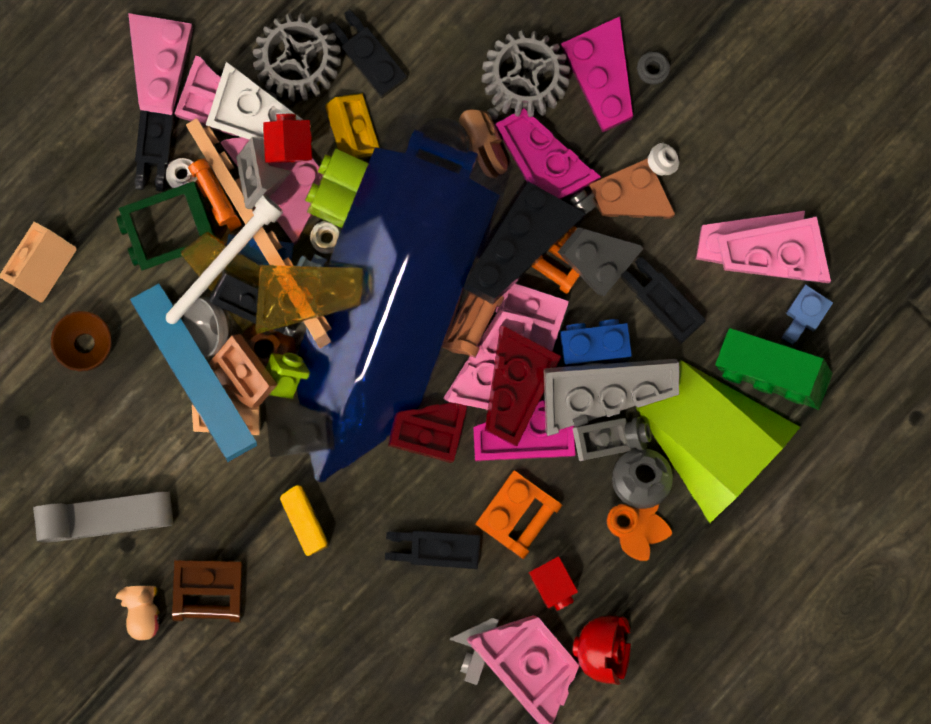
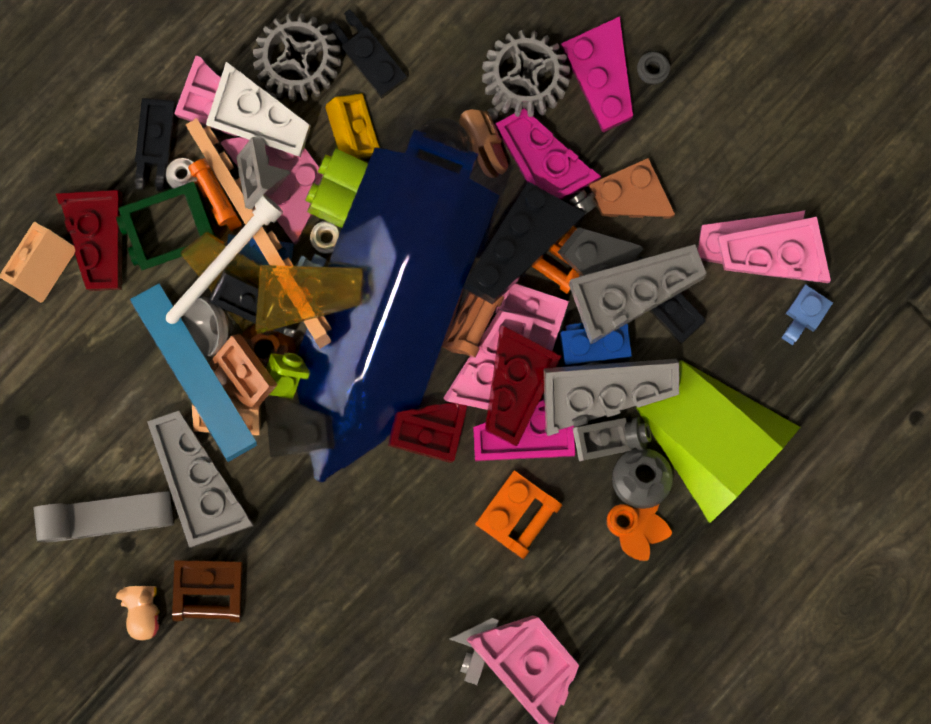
reddish brown piece [51,311,112,372] -> none
bright pink wing [128,13,193,115] -> none
red brick [263,114,312,163] -> none
yellow slope [280,485,329,556] -> none
black hinge [385,531,480,569] -> none
red brick [528,556,578,611] -> none
red cylinder [573,615,631,685] -> none
white plate [648,143,679,176] -> none
green wedge [715,328,833,410] -> none
none -> dark red wing [56,190,122,291]
none -> light grey wing [147,411,254,548]
none -> light grey wing [569,244,707,344]

